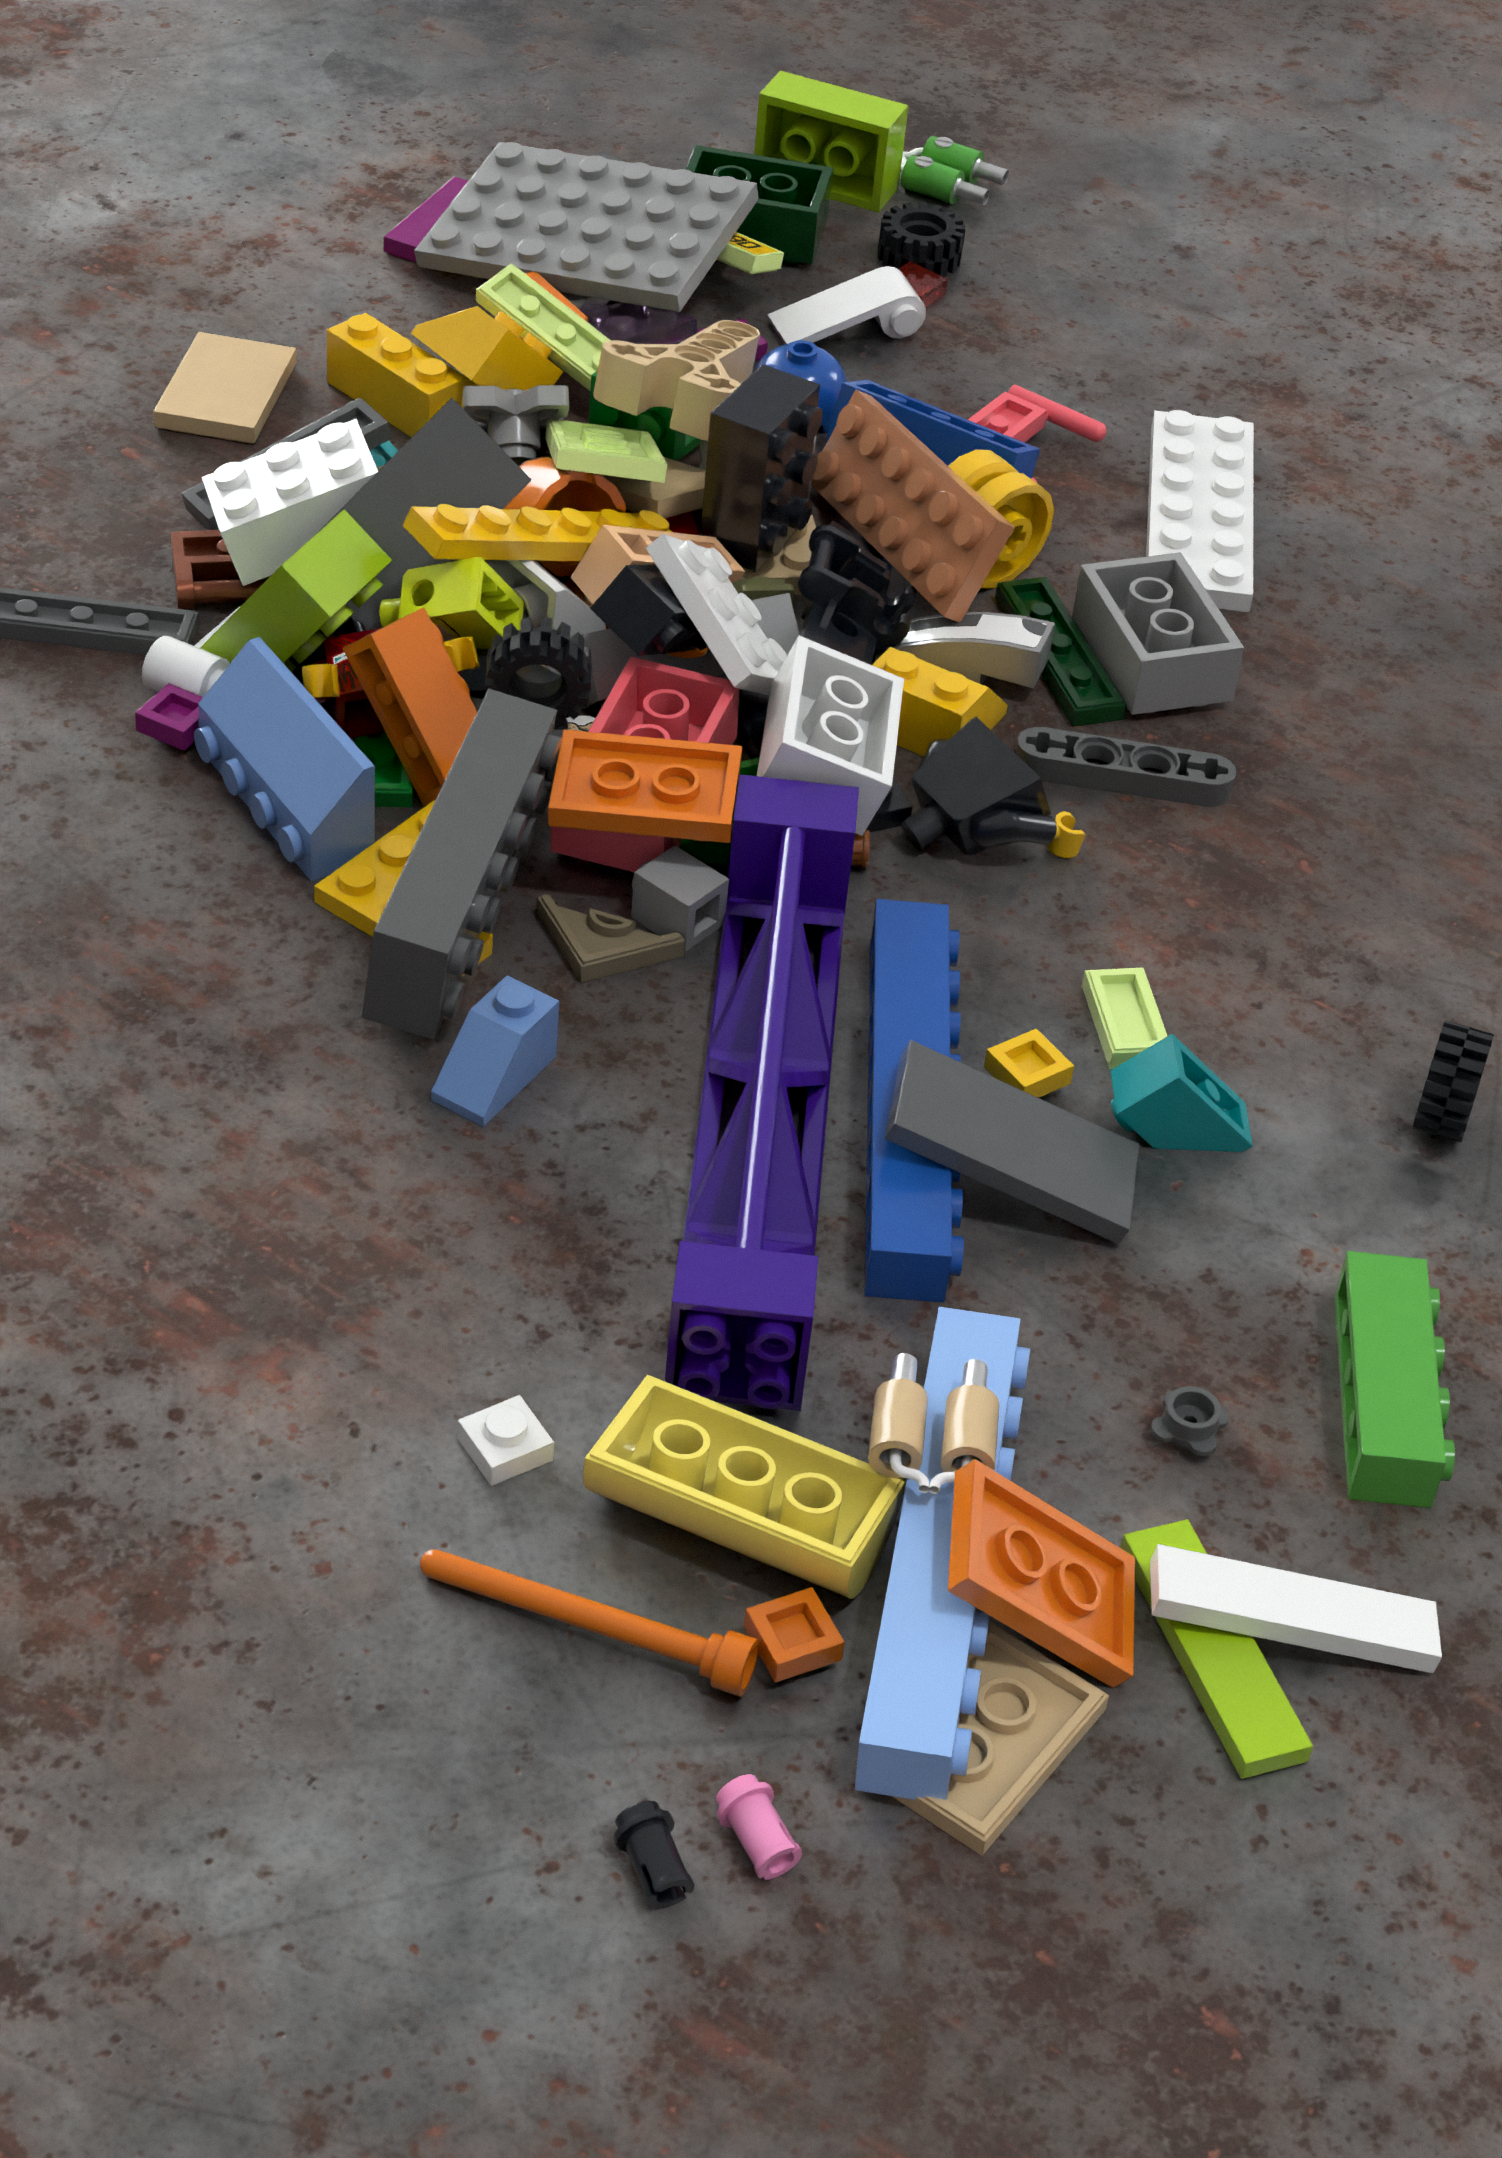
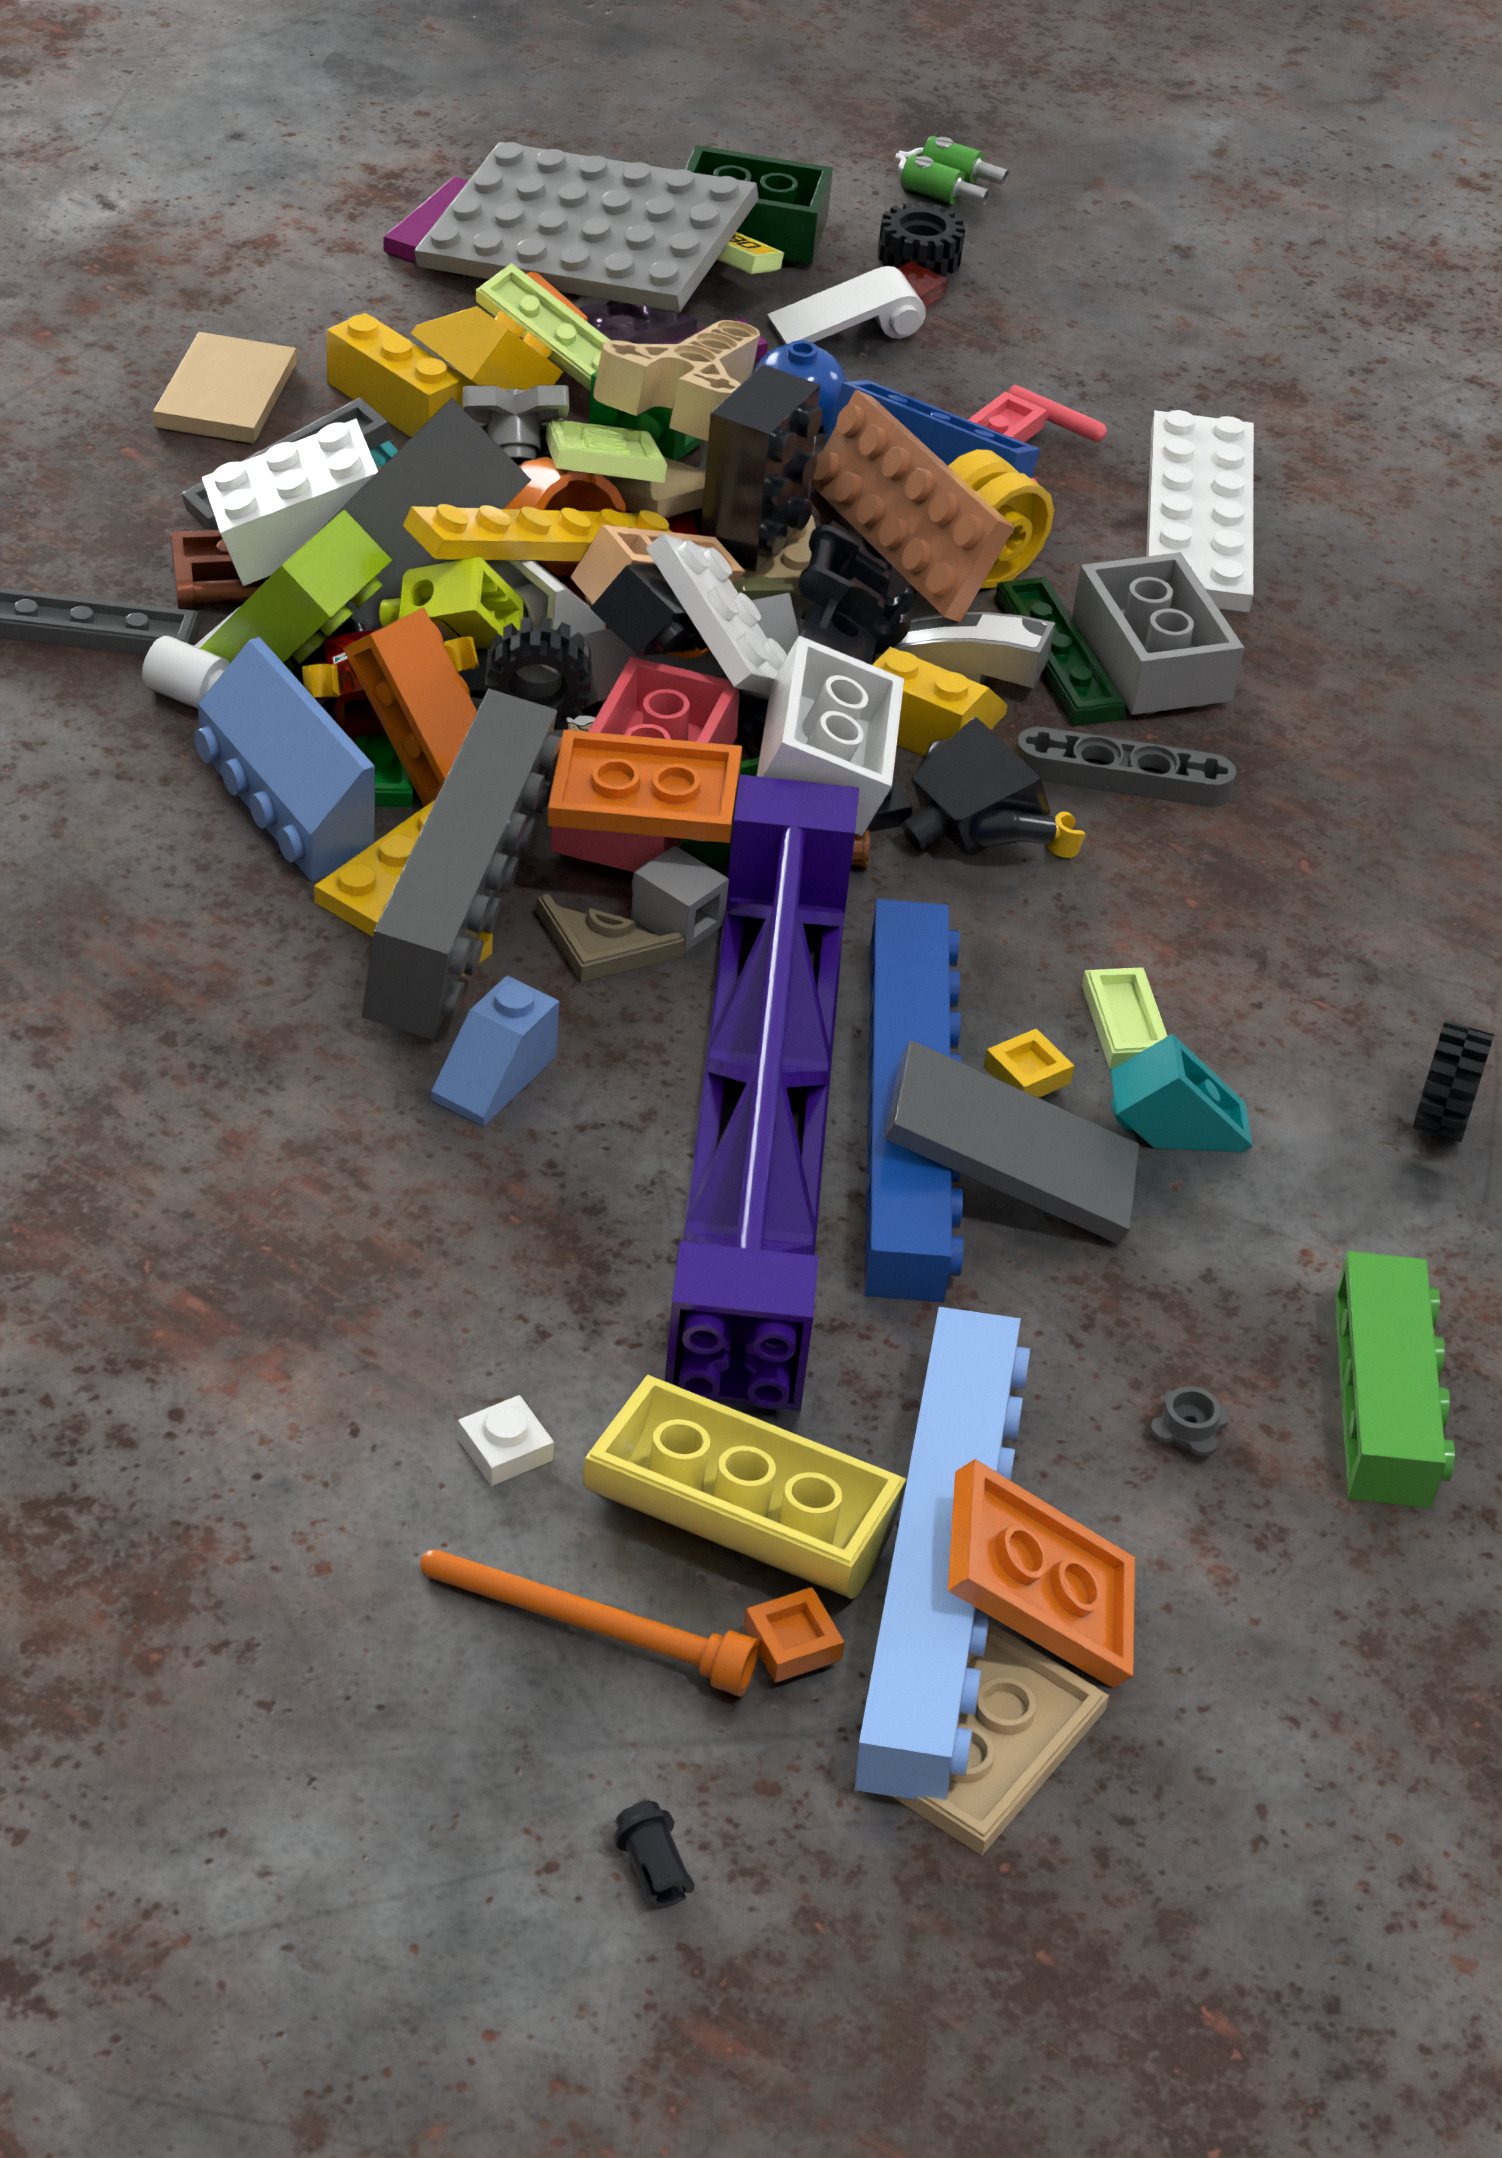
magenta plate [135,683,203,750] -> none
bright pink pin [716,1774,803,1880] -> none
lime brick [754,70,909,213] -> none
tan piece [868,1353,1000,1494] -> none
lime tile [1120,1519,1313,1779] -> none
white tile [1150,1544,1442,1673] -> none

